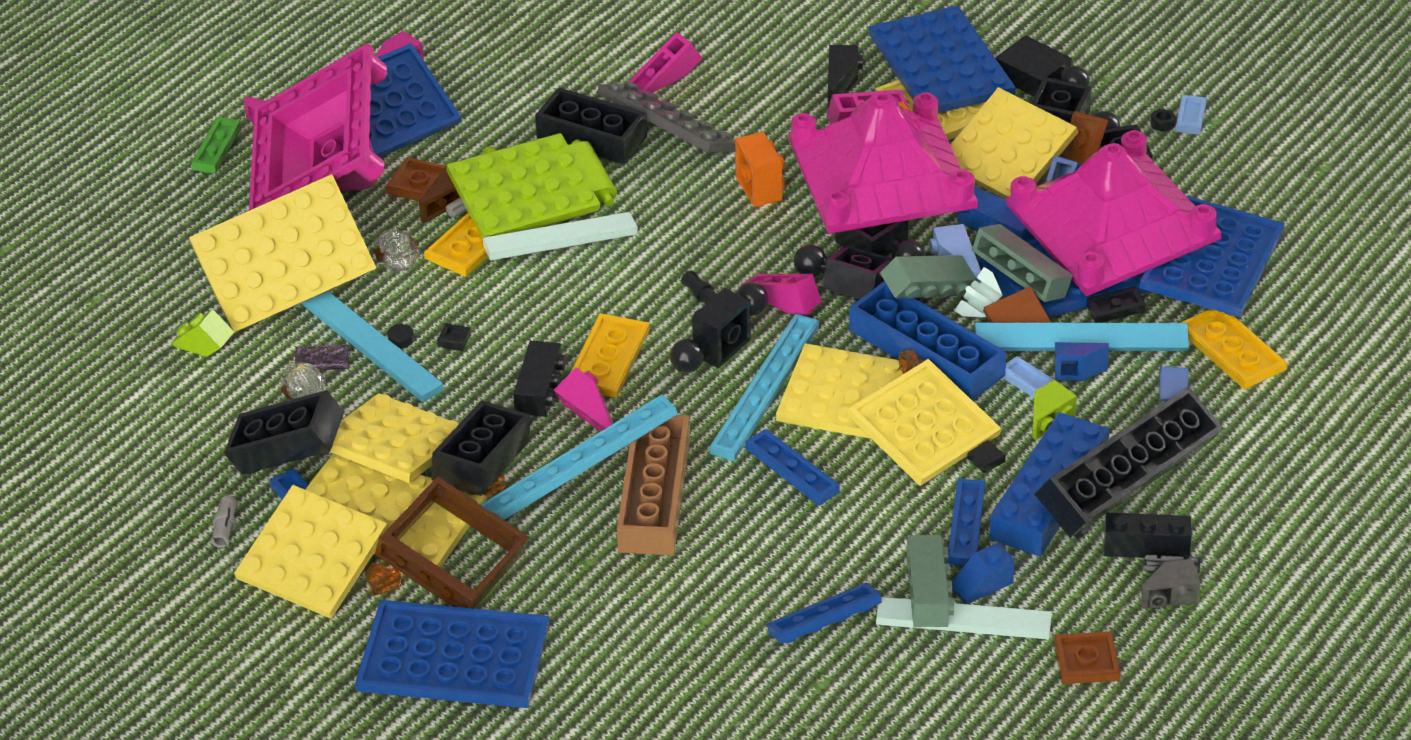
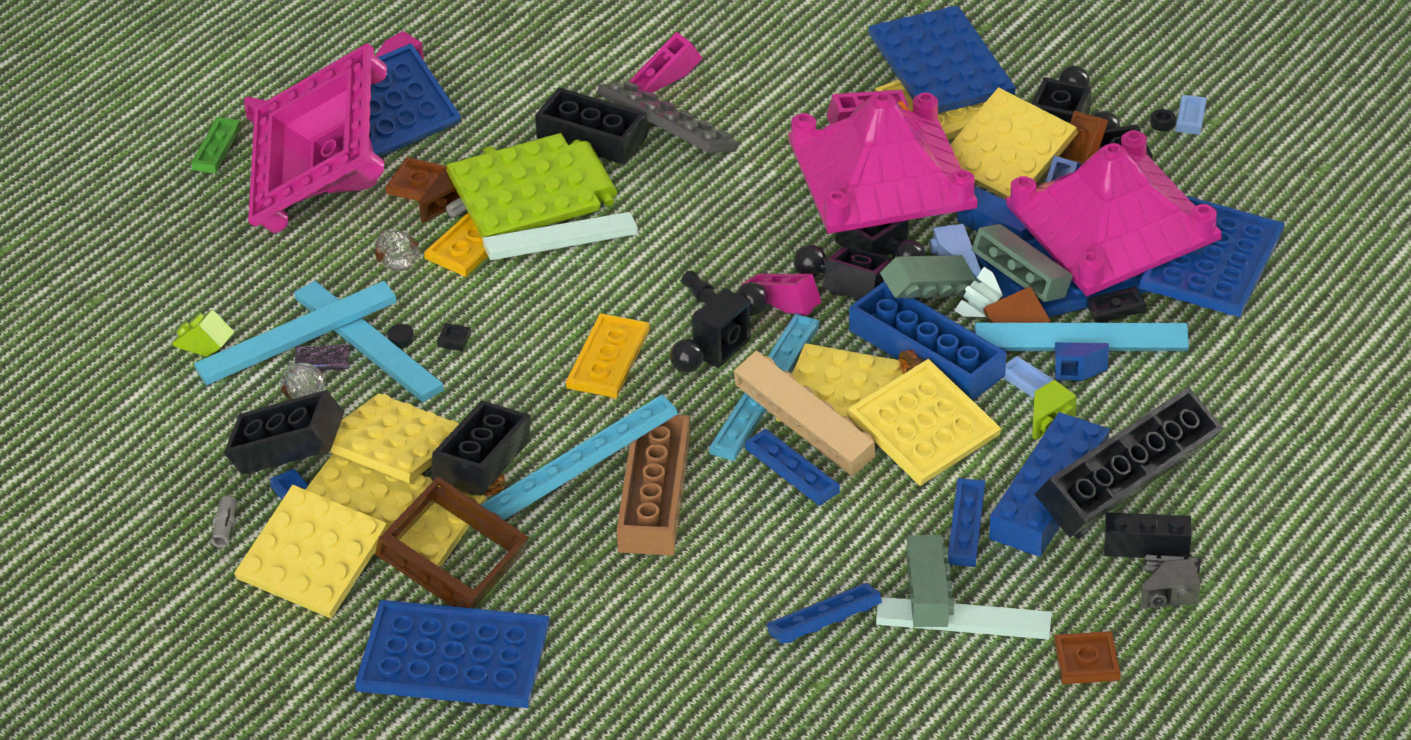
light yellow plate [189,175,376,334] -> none
clear orange tile [366,564,402,596] -> none
black brick [513,340,566,417] -> none
dark pink slope [554,367,614,432] -> none
orange brick [735,132,785,207] -> none
black slope [828,45,863,107] -> none
blue slope [952,542,1015,604] -> none
black tile [967,440,1006,473] -> none
black brick [995,35,1072,97] -> none
slope [1158,366,1188,402] -> none
yellow tile [1180,309,1287,390] -> none
none -> medium azure tile [194,281,397,385]
none -> tan brick [734,350,875,477]

